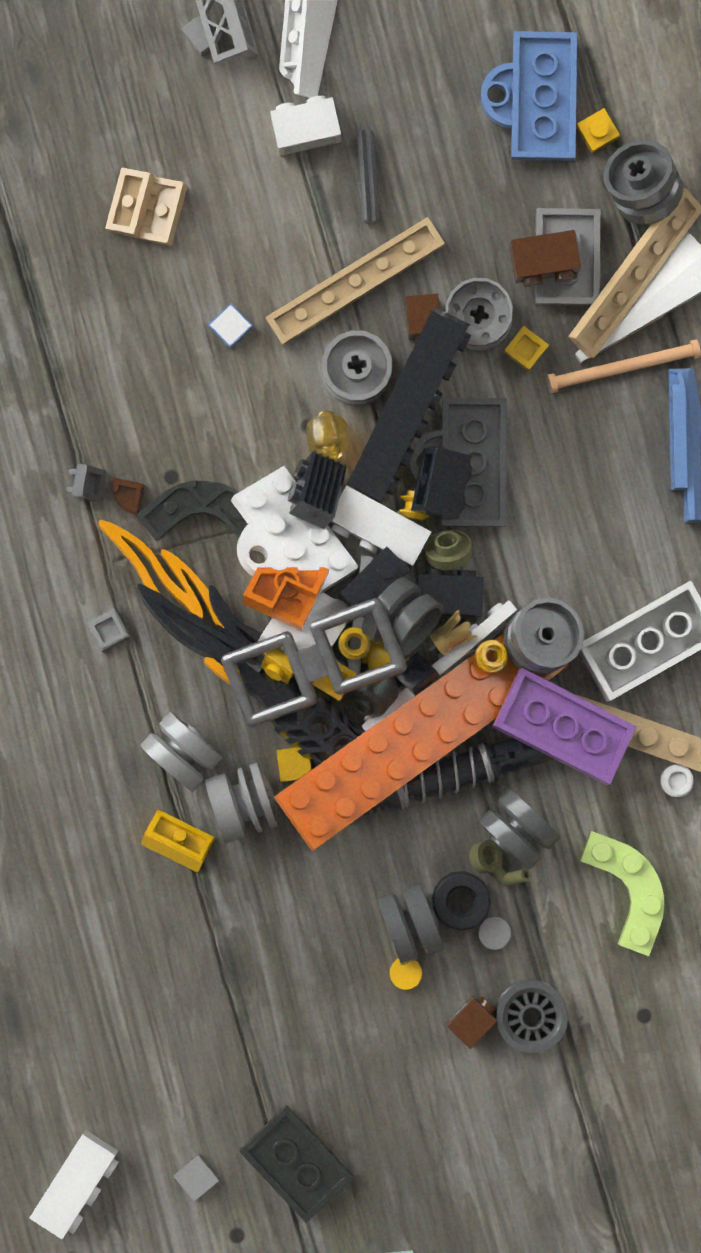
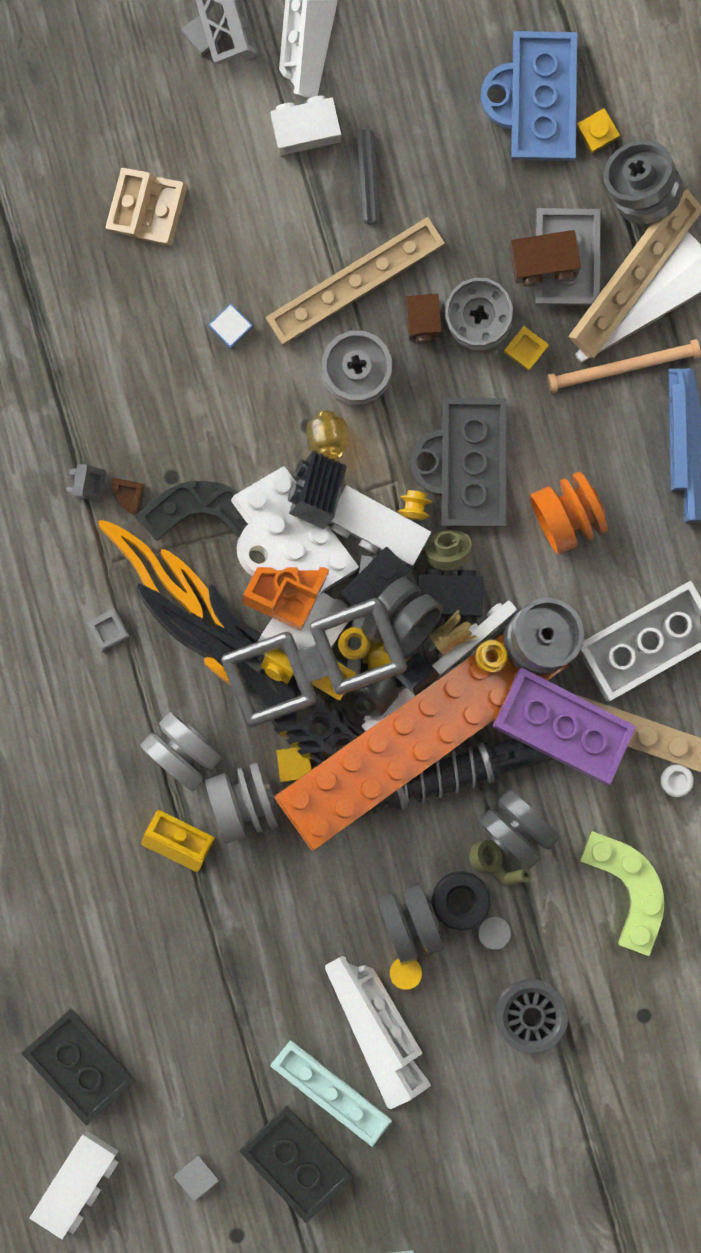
black brick [347,307,471,501] -> none
black brick [411,447,472,520] -> none
reddish brown brick [446,995,497,1049] -> none
none -> pearl dark grey plate [21,1008,136,1126]
none -> light aqua tile [270,1039,392,1147]
none -> white wedge [325,956,431,1109]
none -> orange wheel [529,471,608,555]

